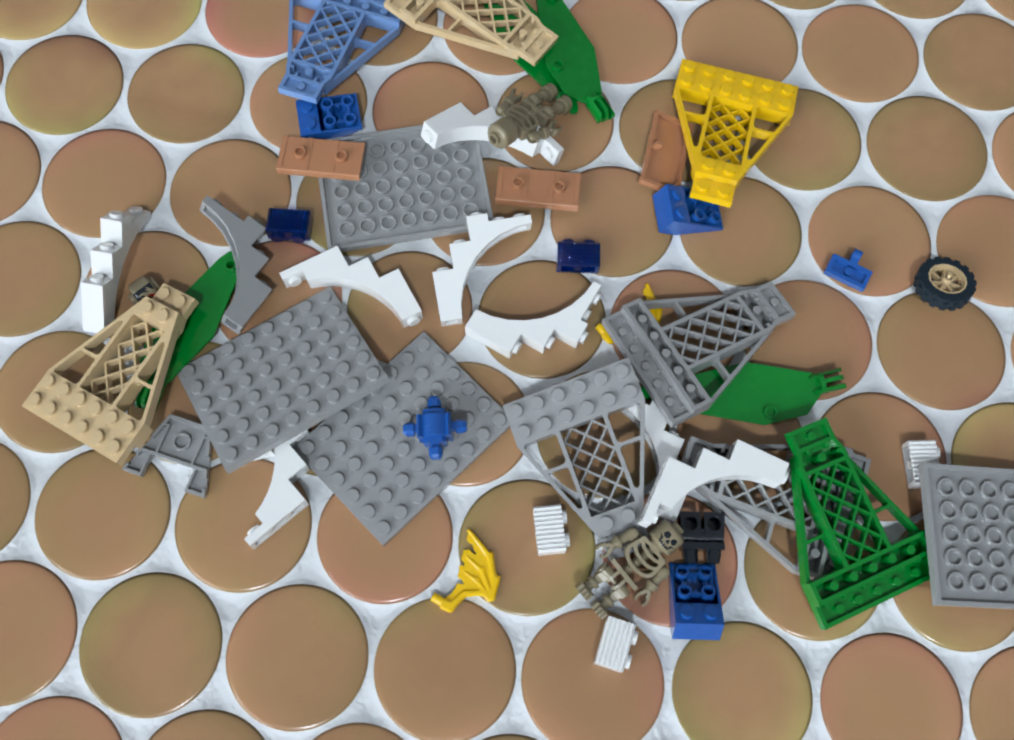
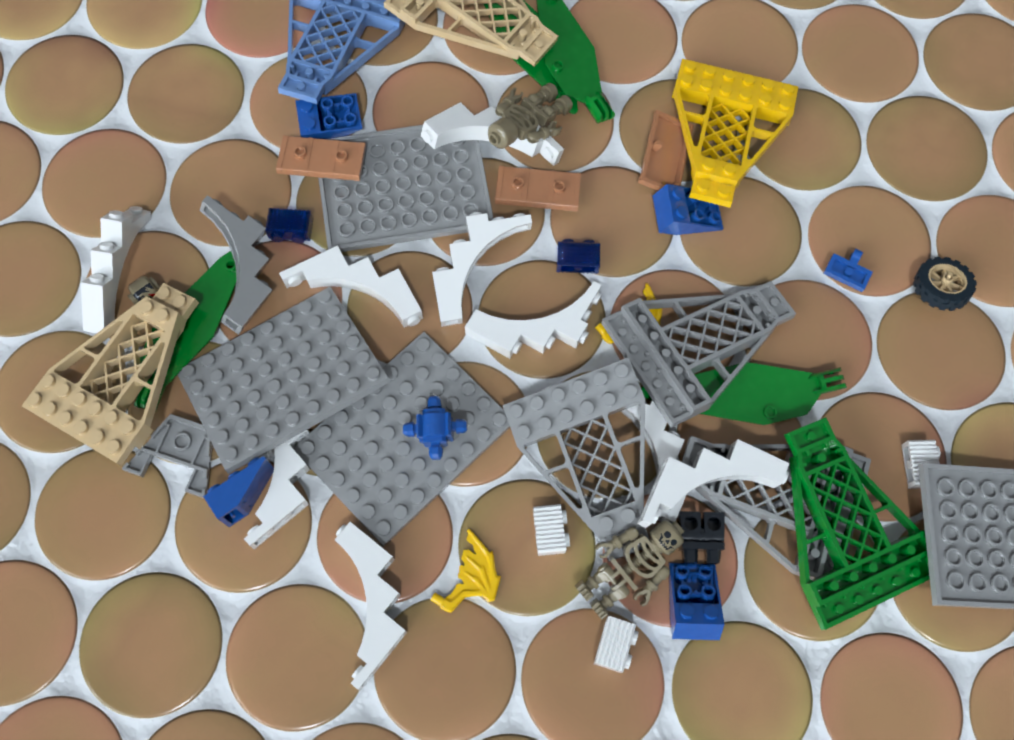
none -> blue slope [203,456,274,527]
none -> white arch [335,522,407,690]

